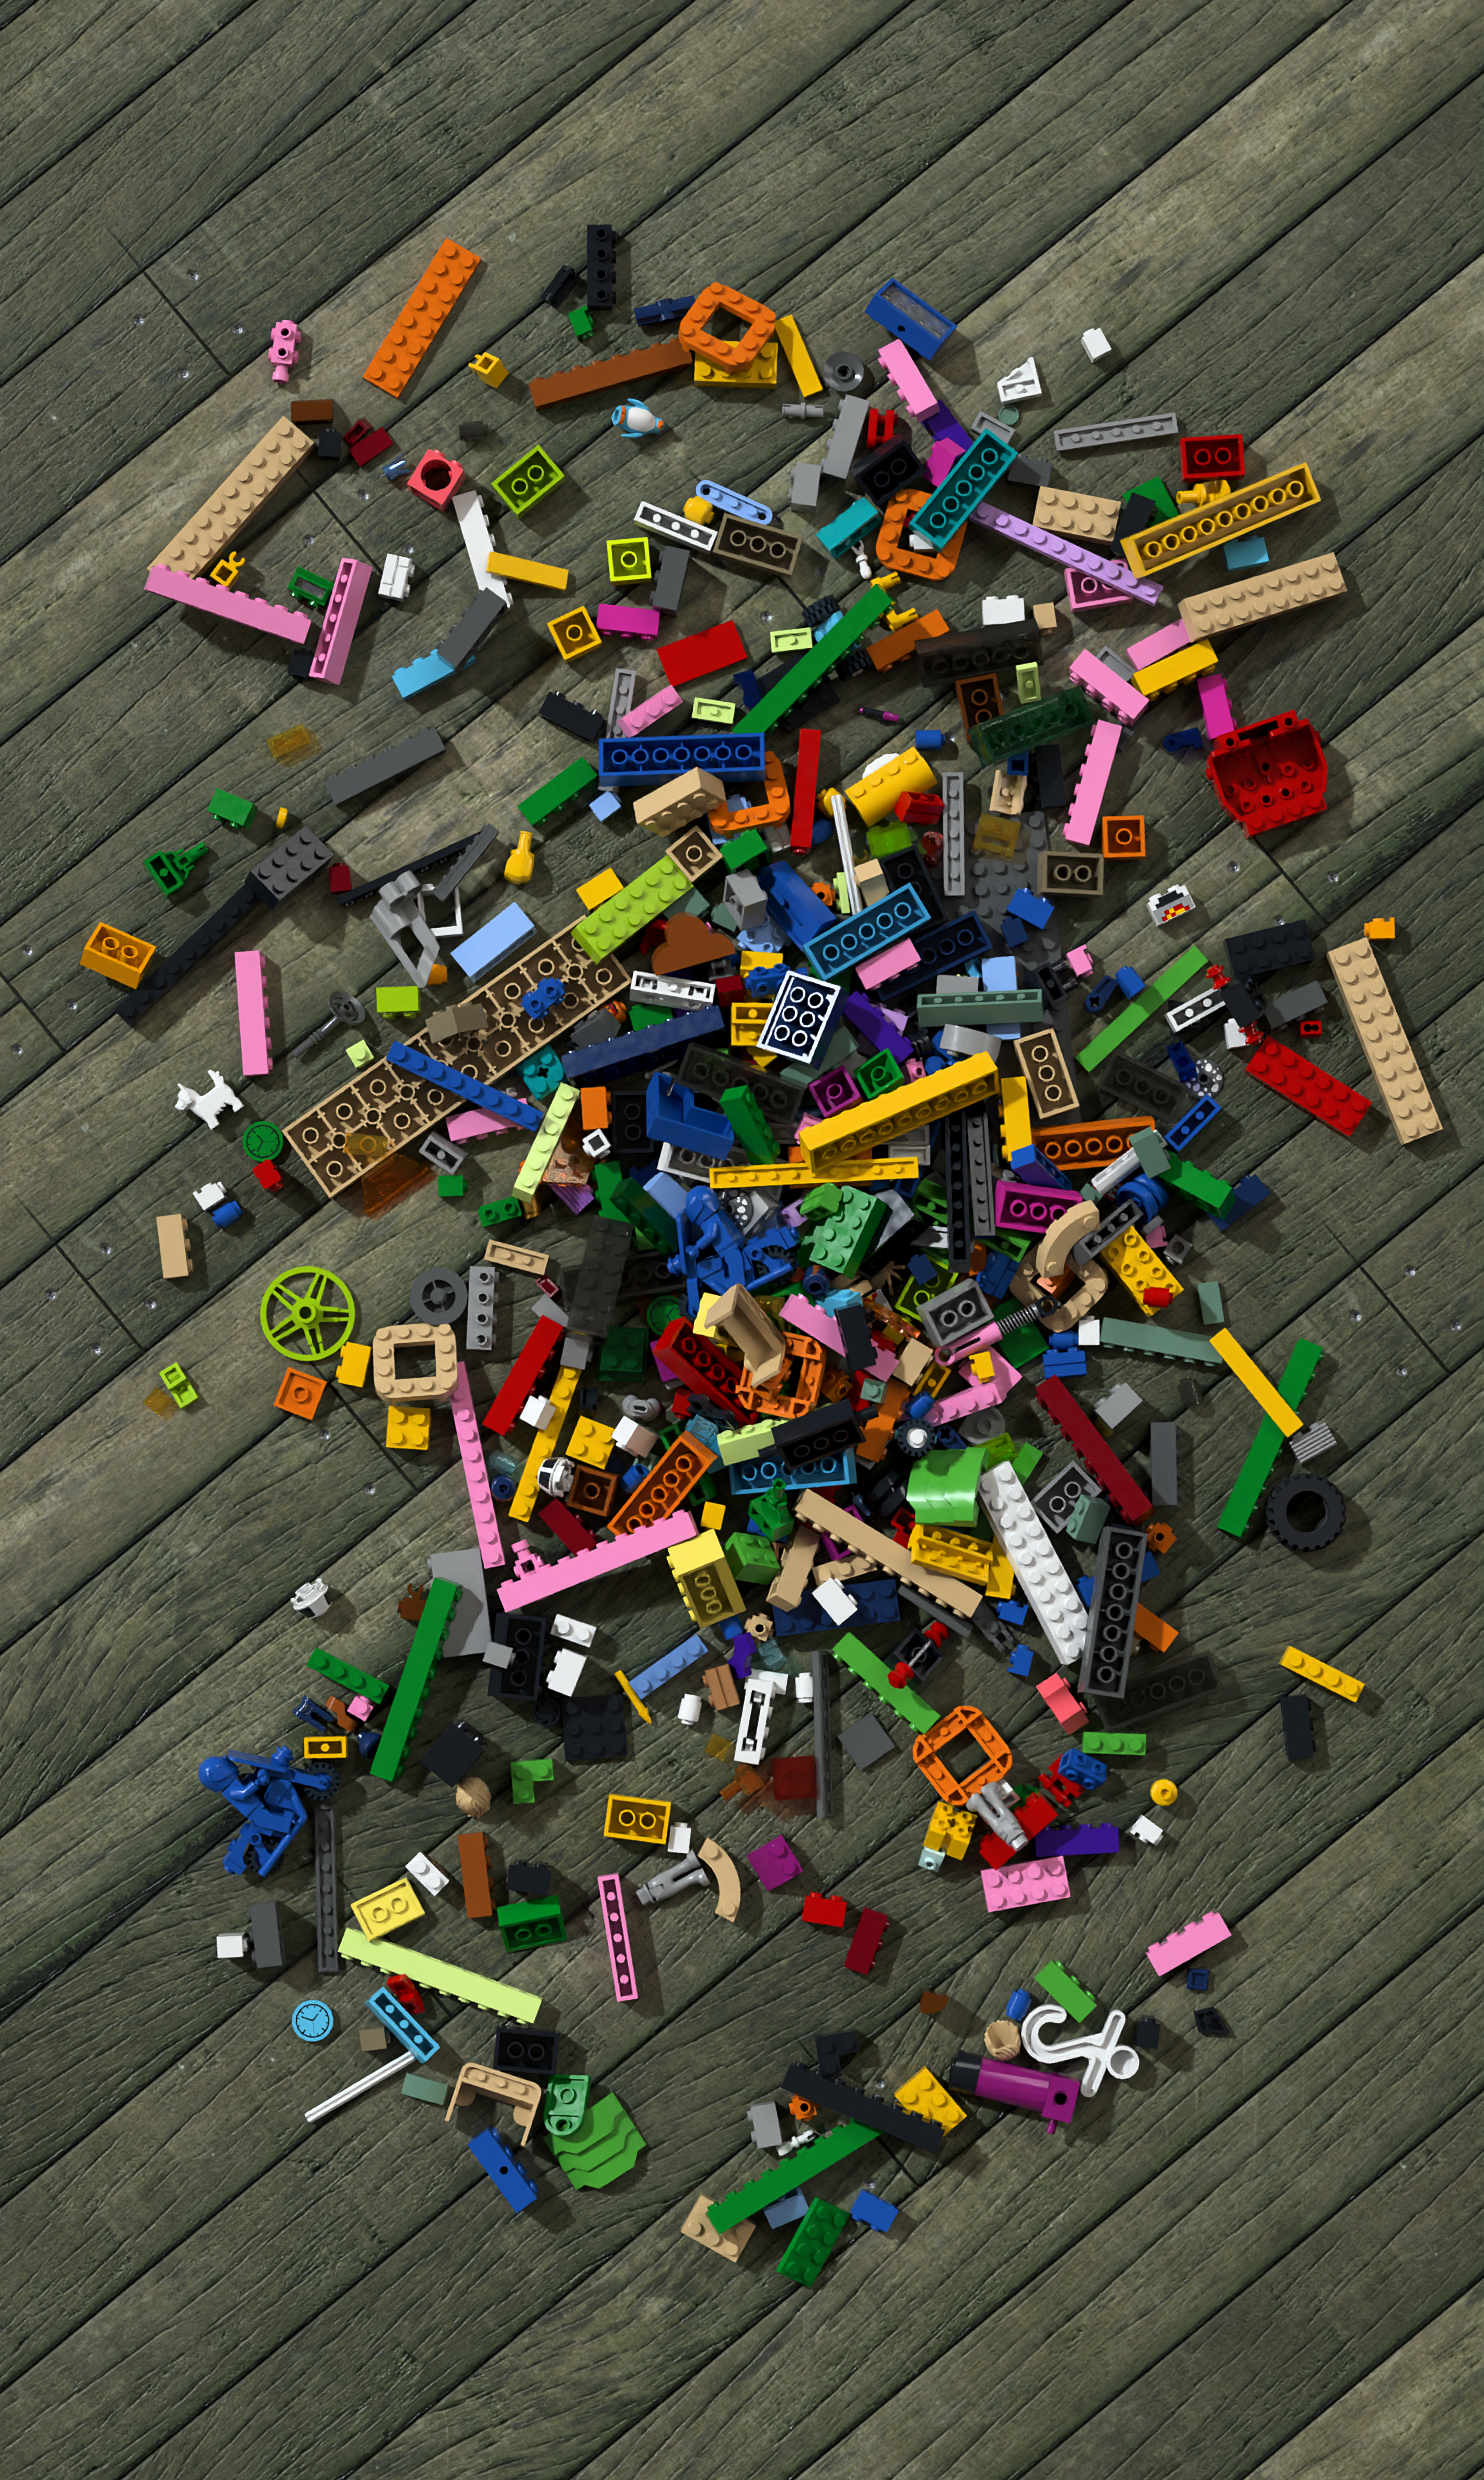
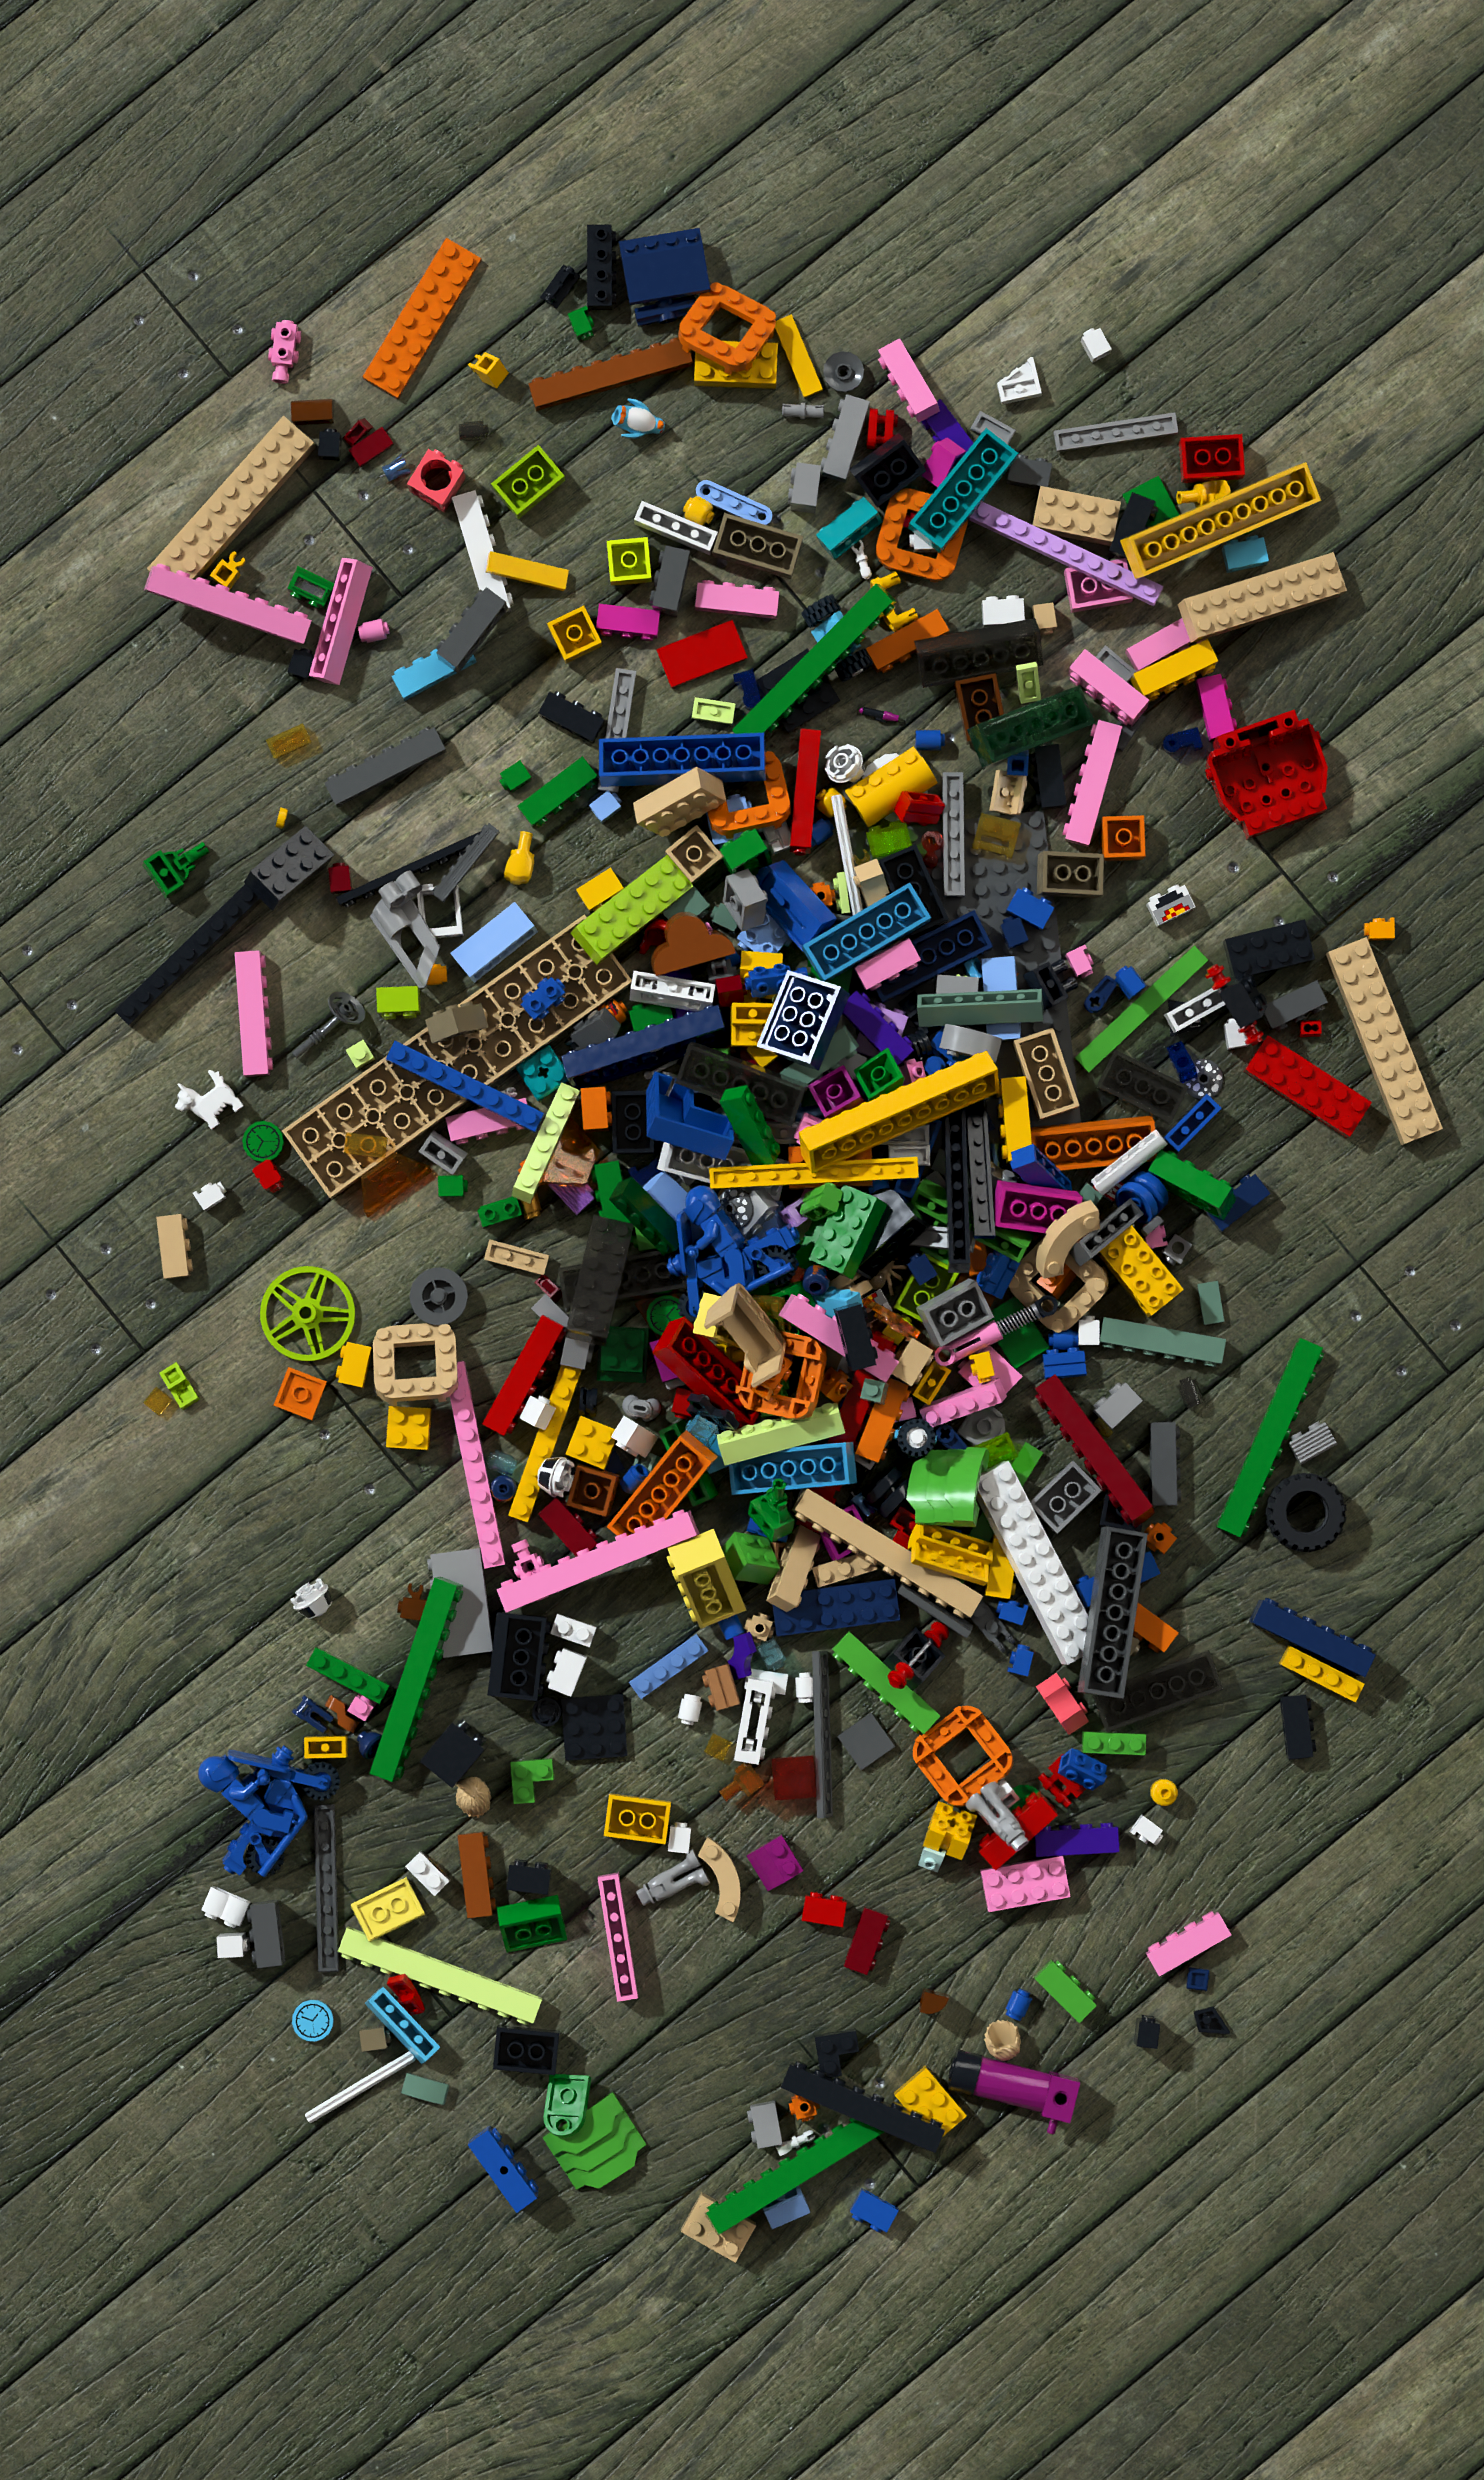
light orange brick [80,922,156,989] -> none
green brick [207,788,259,830] -> none
blue brick [212,1200,244,1229] -> none
white brick [378,554,415,602] -> none
tan windscreen [445,2063,541,2148] -> none
light grey brick [466,1266,499,1351] -> none
light grey brick [483,1641,516,1669] -> none
white brick [582,1129,612,1159] -> none
yellow piece [614,1670,652,1724] -> none
bright pink brick [617,685,683,738] -> none
yellow brick [700,1501,726,1533] -> none
black brick [758,1398,879,1471] -> none
yellowish green plate [770,627,813,654] -> none
green plate [776,2196,850,2288] -> none
white brick [812,1577,858,1626] -> none
blue brick [864,278,957,361] -> none
blue brick [905,1390,936,1420] -> none
sand green piece [998,405,1019,426] -> none
white piece [1021,2003,1139,2097] -> none
sand green brick [1066,1494,1111,1544] -> none
sand green brick [1128,1127,1171,1179] -> none
red brick [1143,1287,1173,1309] -> none
yellow tile [1209,1328,1304,1438] -> none
none -> white brick [202,1886,251,1928]
none -> bright pink brick [358,619,390,643]
none -> green brick [499,760,532,793]
none -> dark blue slope [619,228,711,305]
none -> bright pink brick [695,580,779,619]
none -> white cone [825,744,865,784]
none -> dark blue brick [1249,1598,1376,1677]

